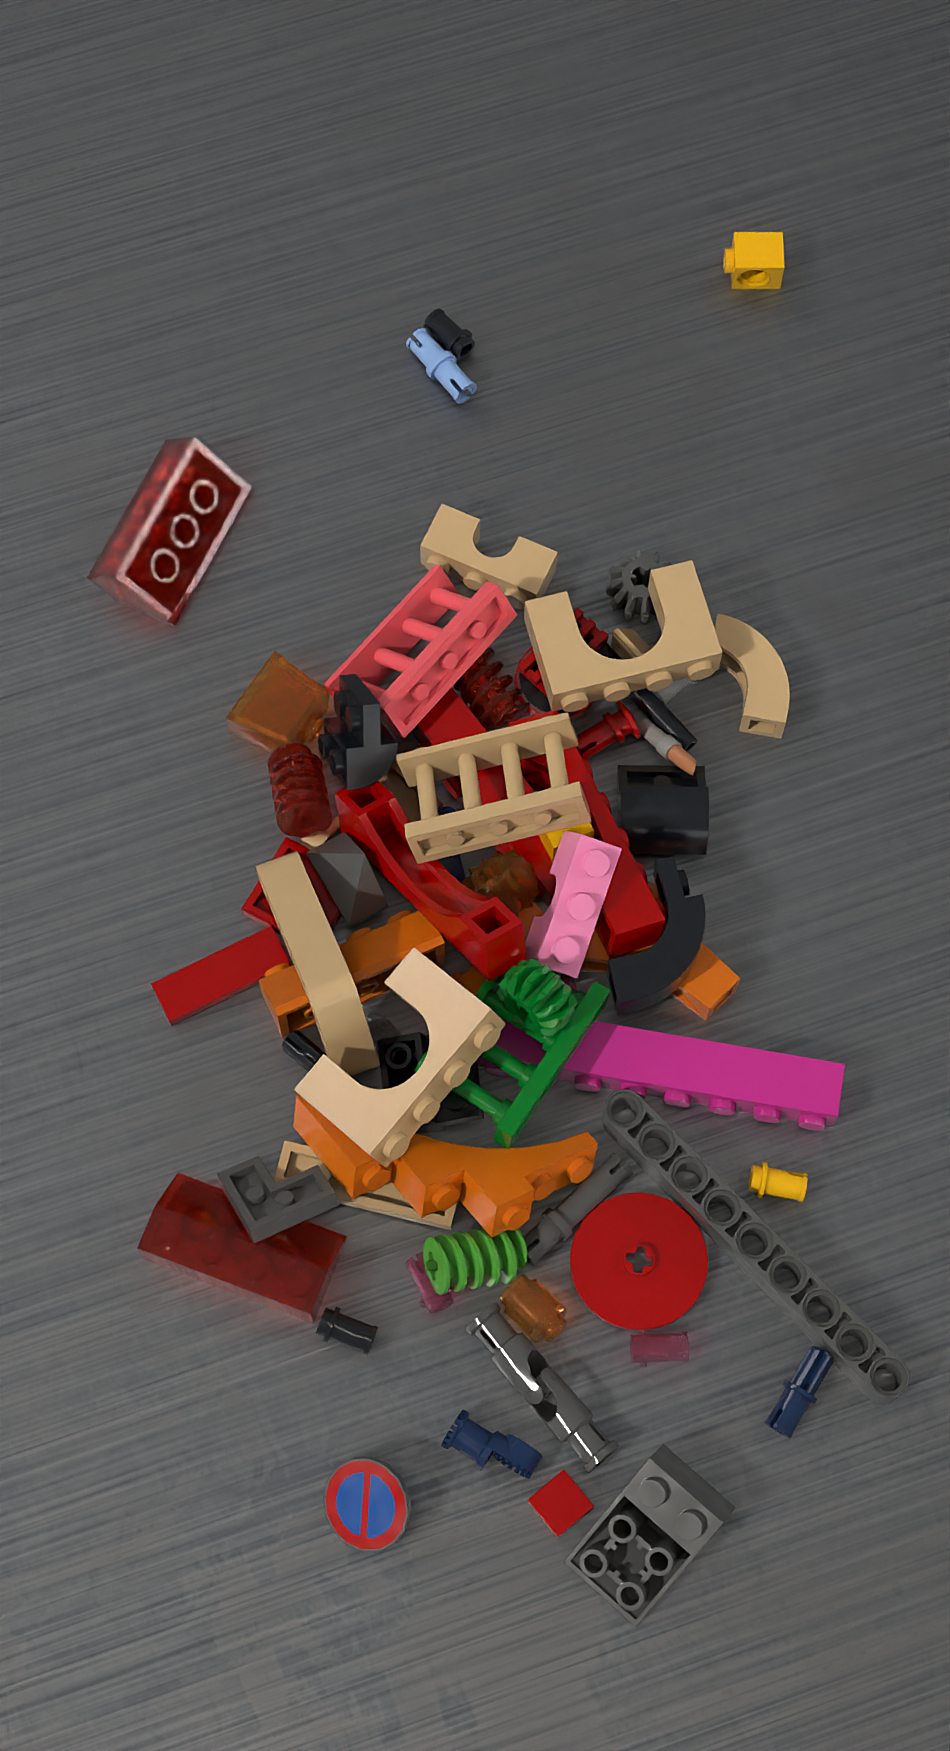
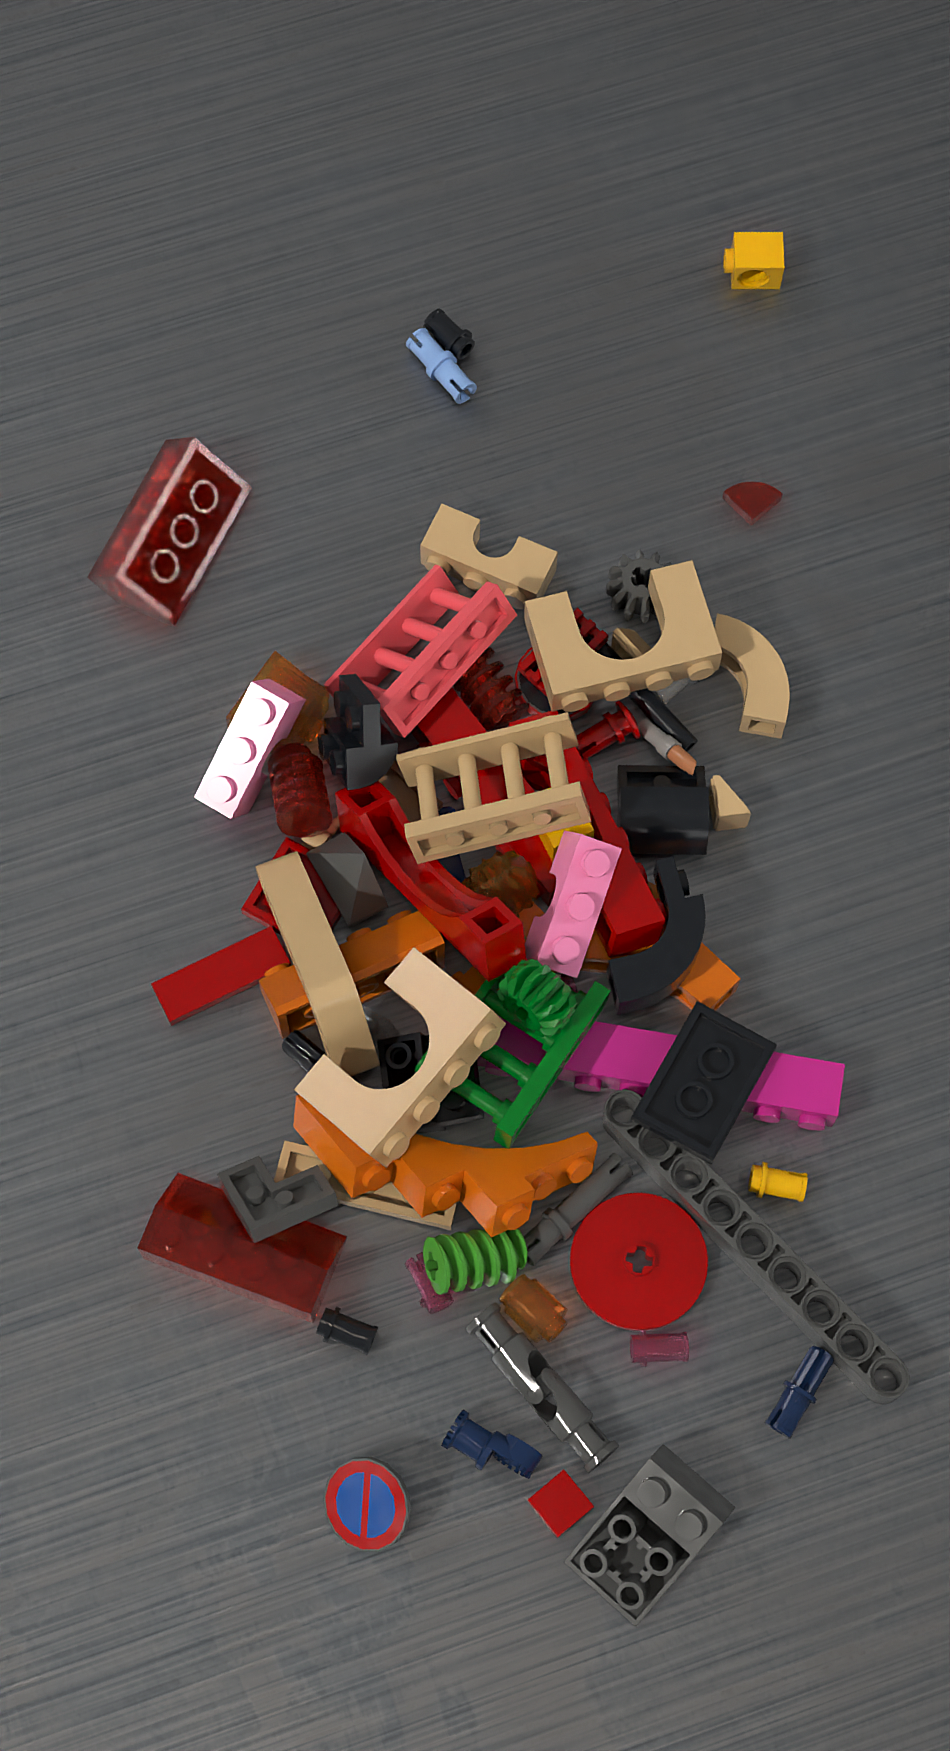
none -> arch [194,678,306,819]
none -> black tile [631,1001,777,1164]
none -> tan slope [709,775,751,831]
none -> clear red tile [722,481,783,526]

